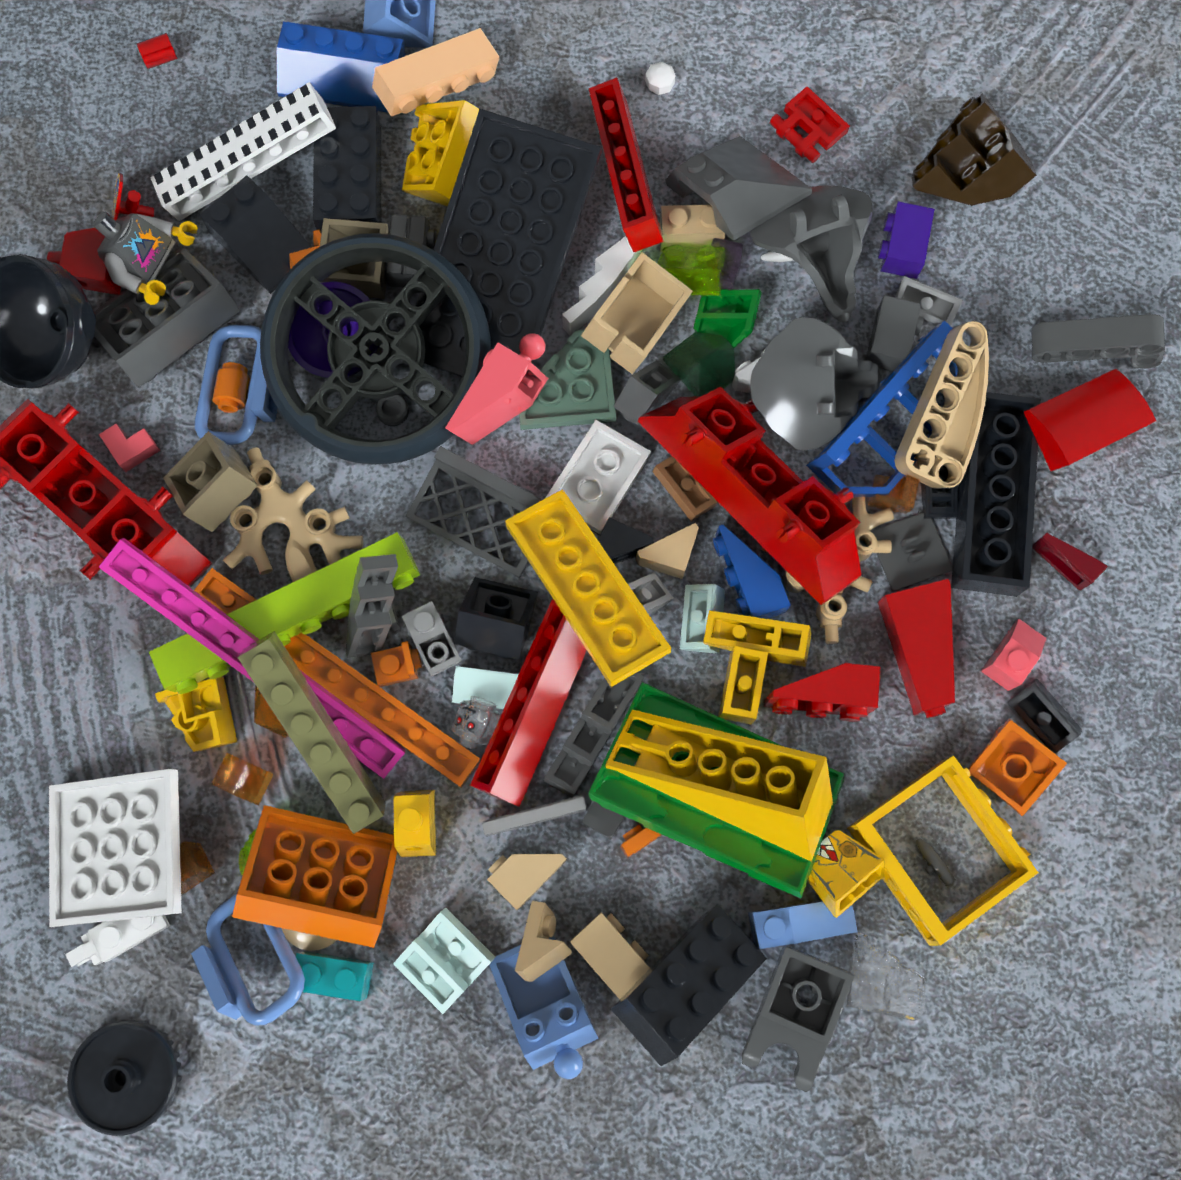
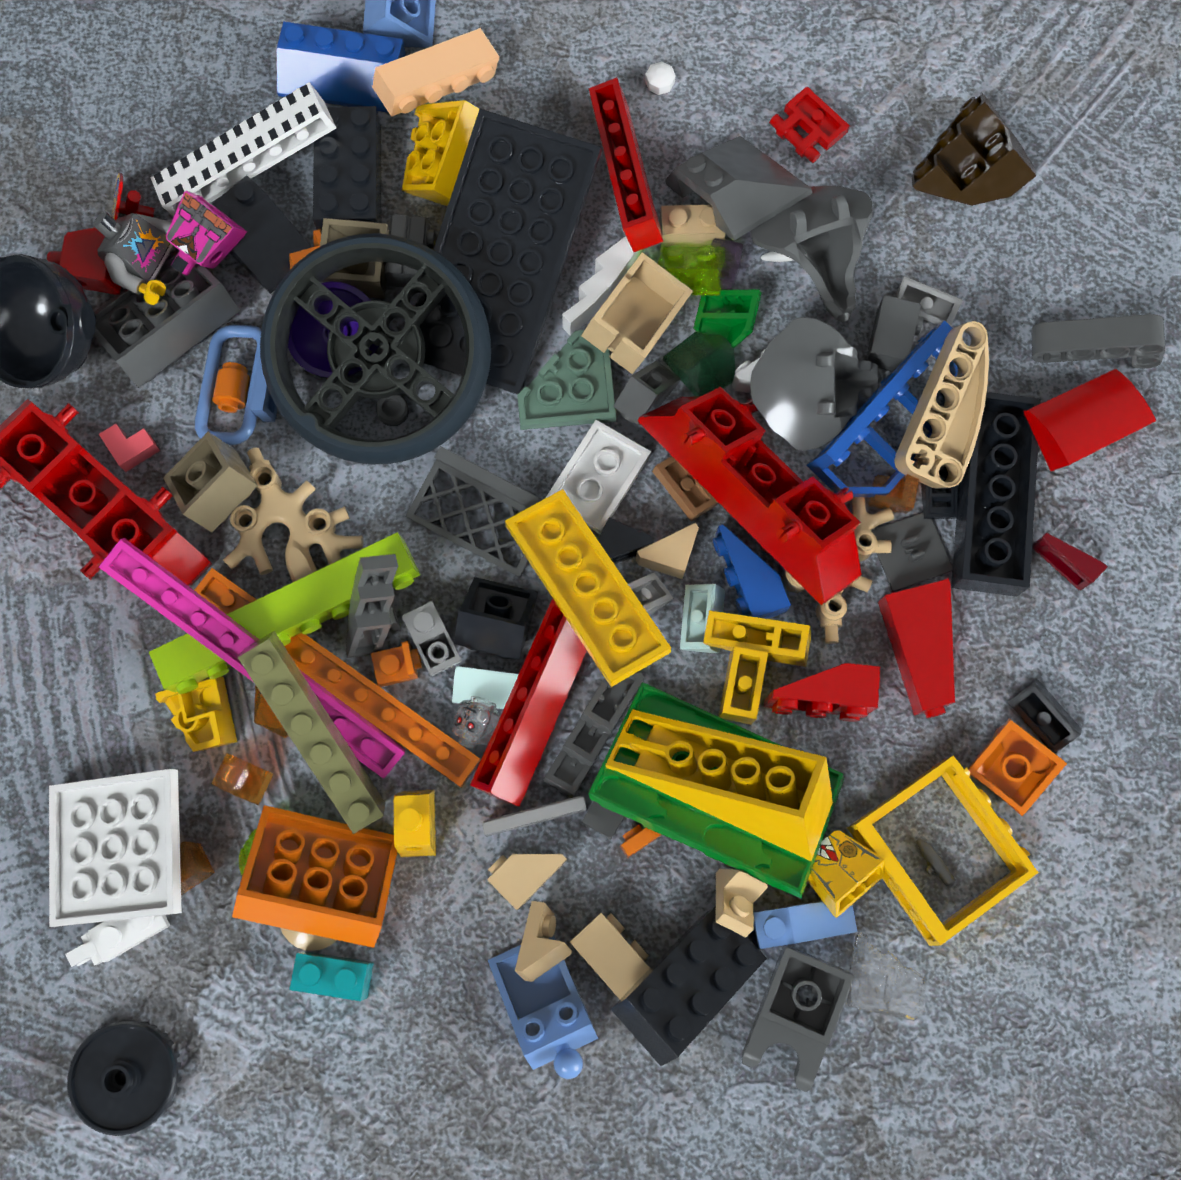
red piece [136,33,178,69] -> none
medium blue bar [191,893,305,1026] -> none
light aqua slope [393,908,495,1014] -> none
coral slope [445,333,549,445] -> none
dark purple brick [878,201,935,279] -> none
coral slope [981,619,1046,691] -> none
none -> torso [166,191,247,276]
none -> tan slope [716,869,768,937]

